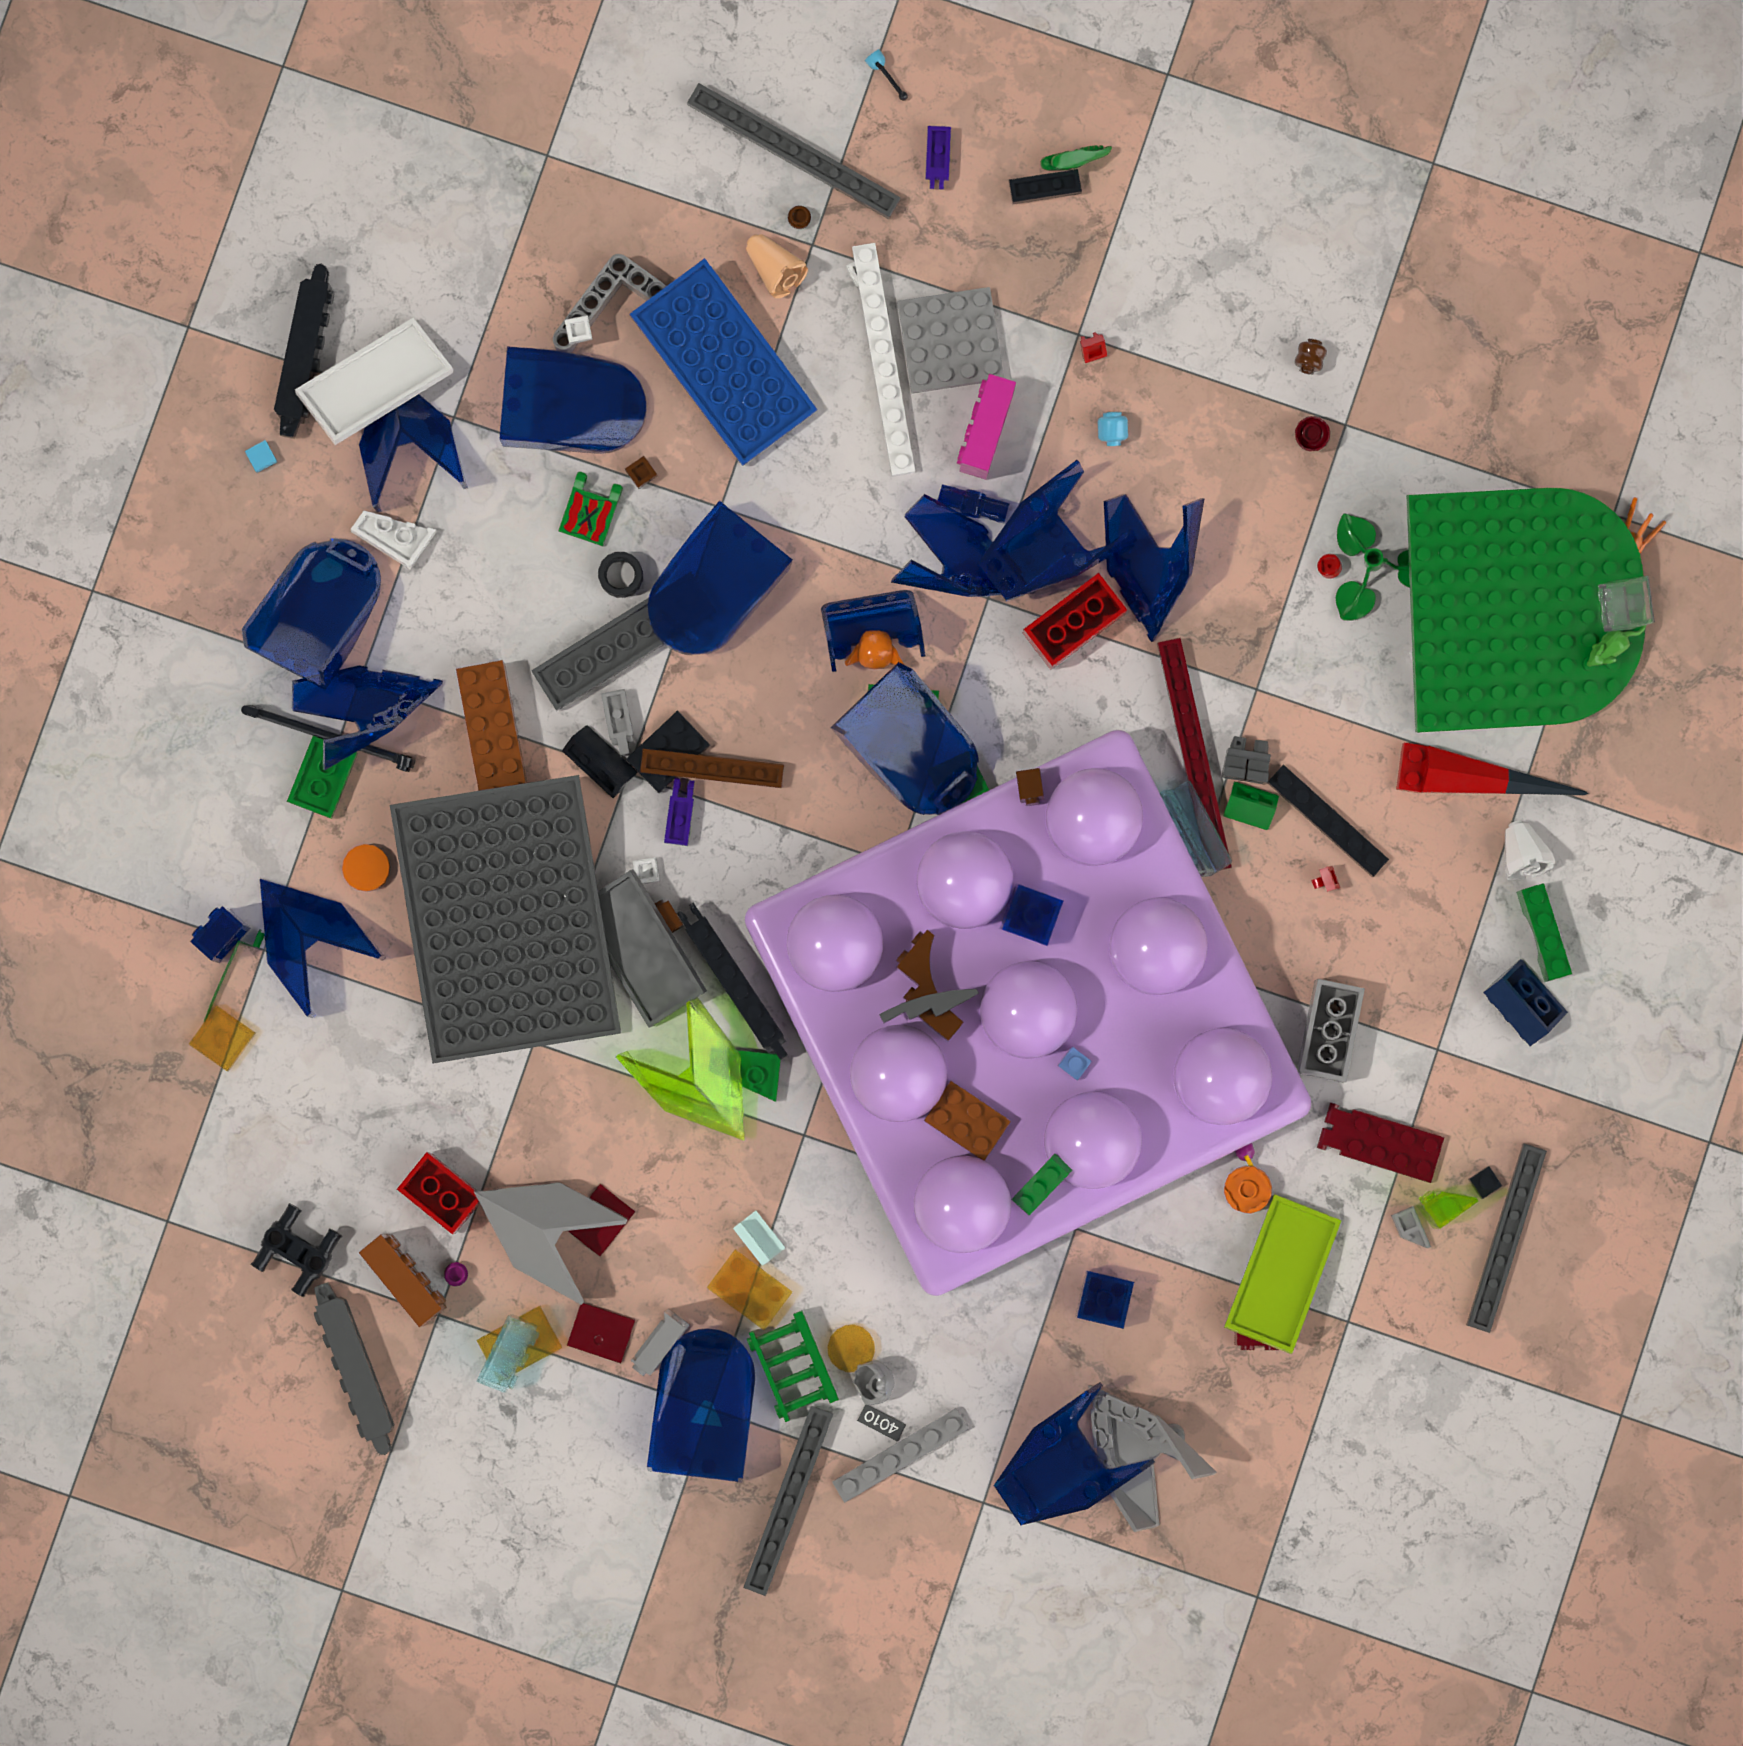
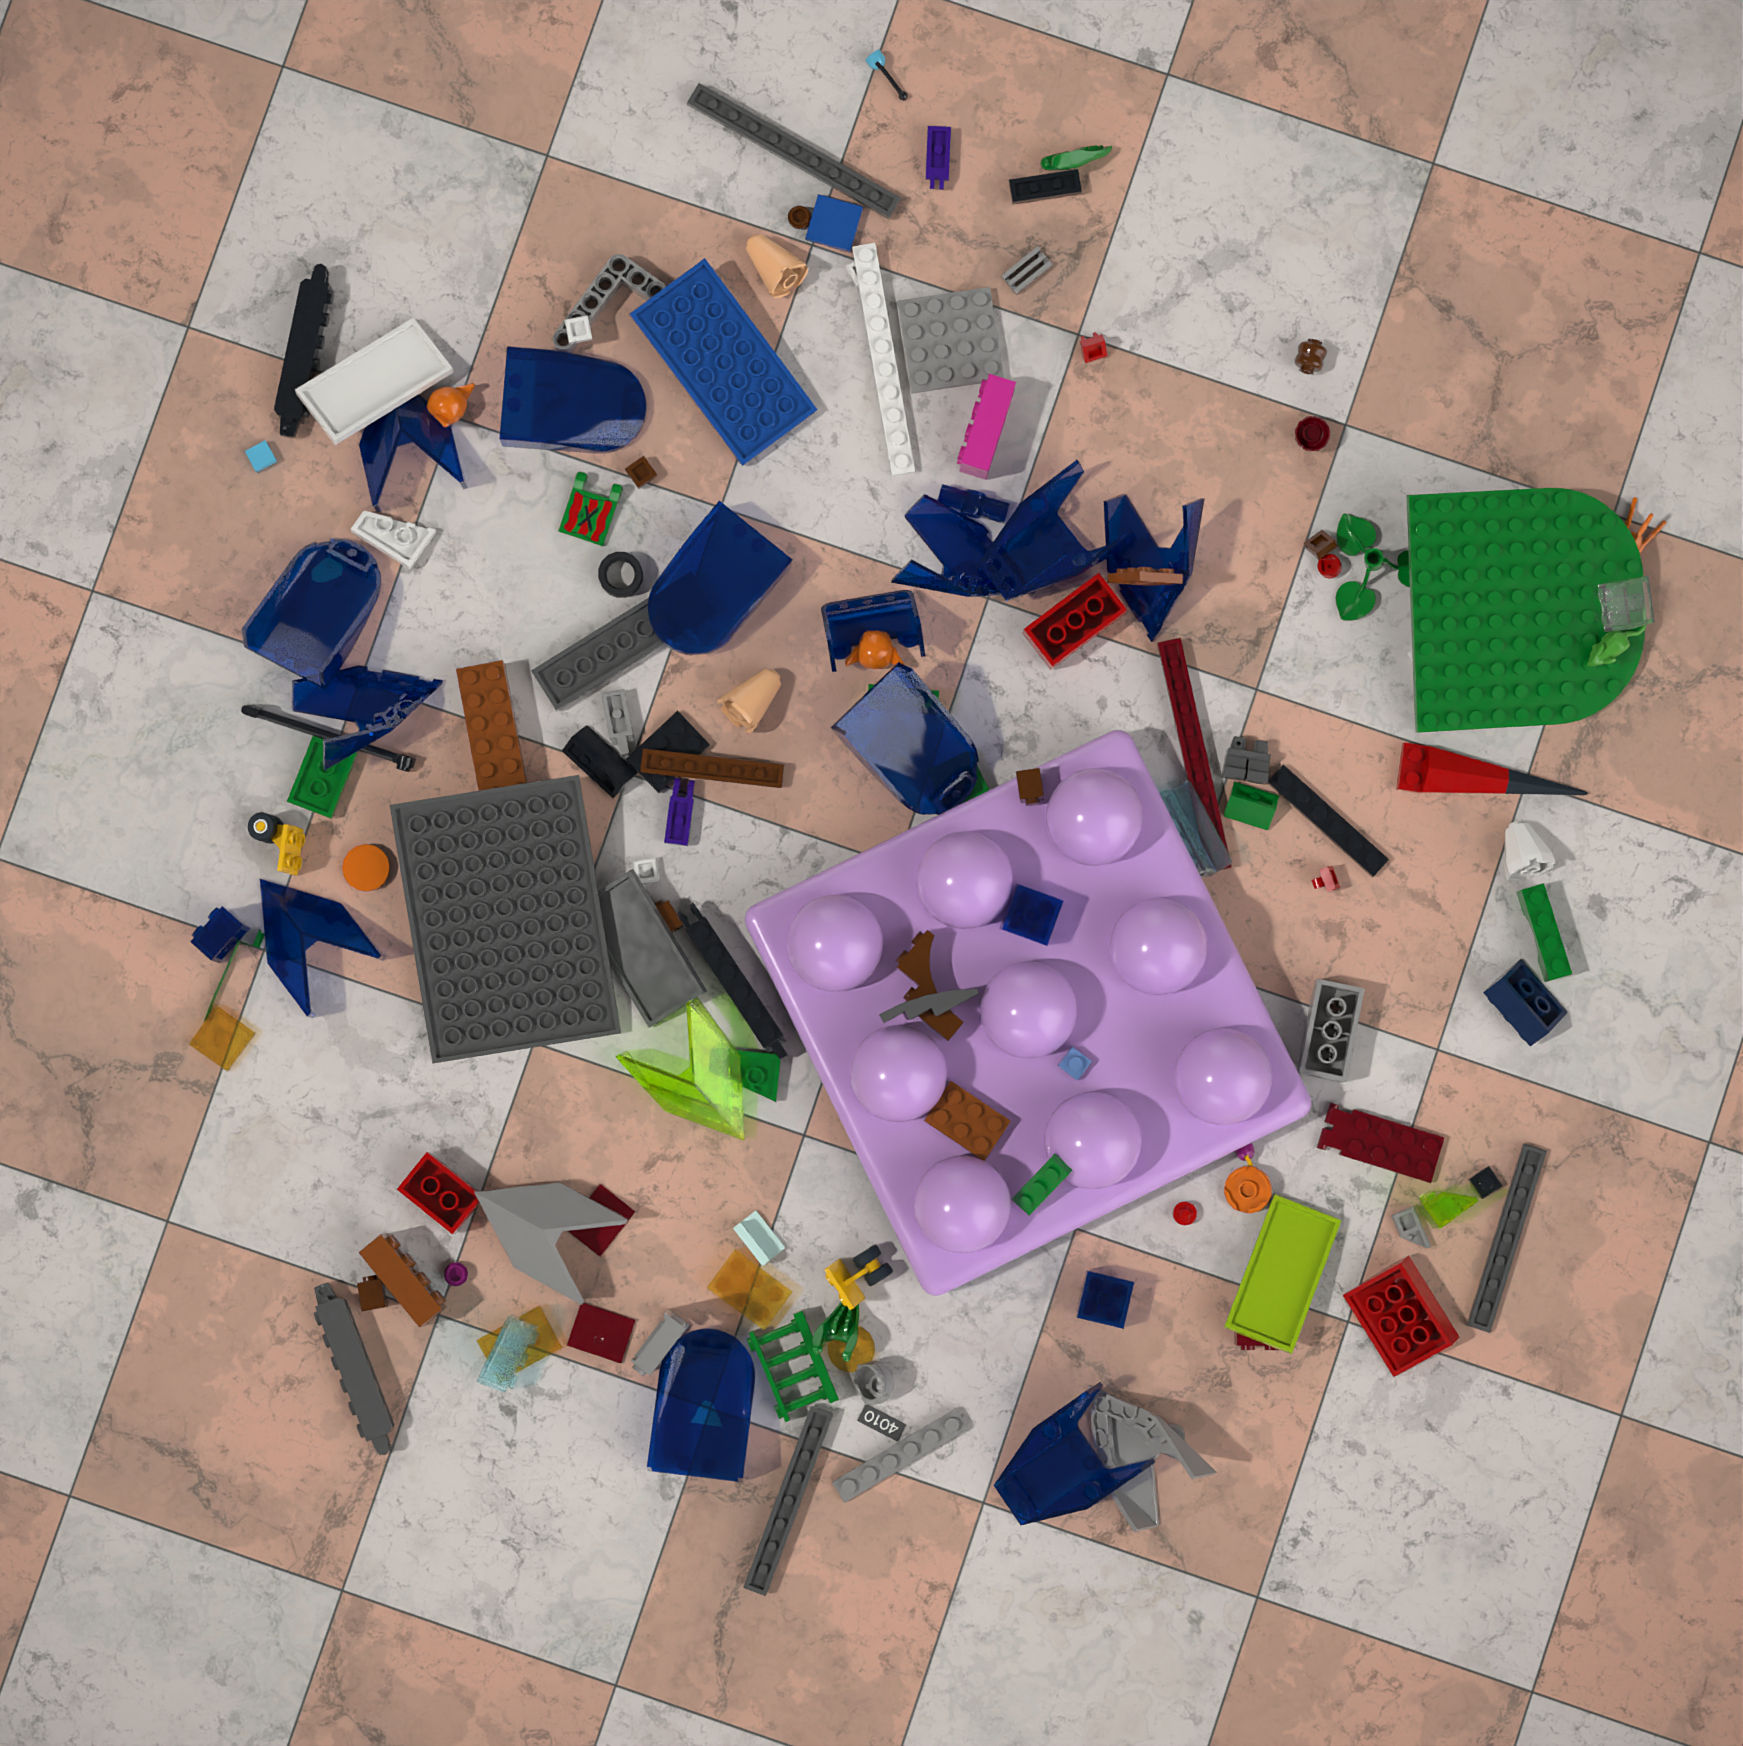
black piece [250,1203,342,1297] -> none
medium azure head [1097,412,1129,446] -> none
none -> yellow plate [248,812,305,876]
none -> reddish brown brick [357,1275,388,1312]
none -> orange piece [426,383,475,427]
none -> light nougat cone [717,669,781,733]
none -> blue tile [805,194,863,253]
none -> green animal [813,1302,859,1362]
none -> yellow plate [824,1244,893,1310]
none -> light grey tile [1001,246,1052,295]
none -> dark orange plate [1107,567,1183,586]
none -> red tile [1172,1202,1197,1226]
none -> reddish brown plate [1304,530,1337,560]
none -> red slope [1343,1255,1460,1377]

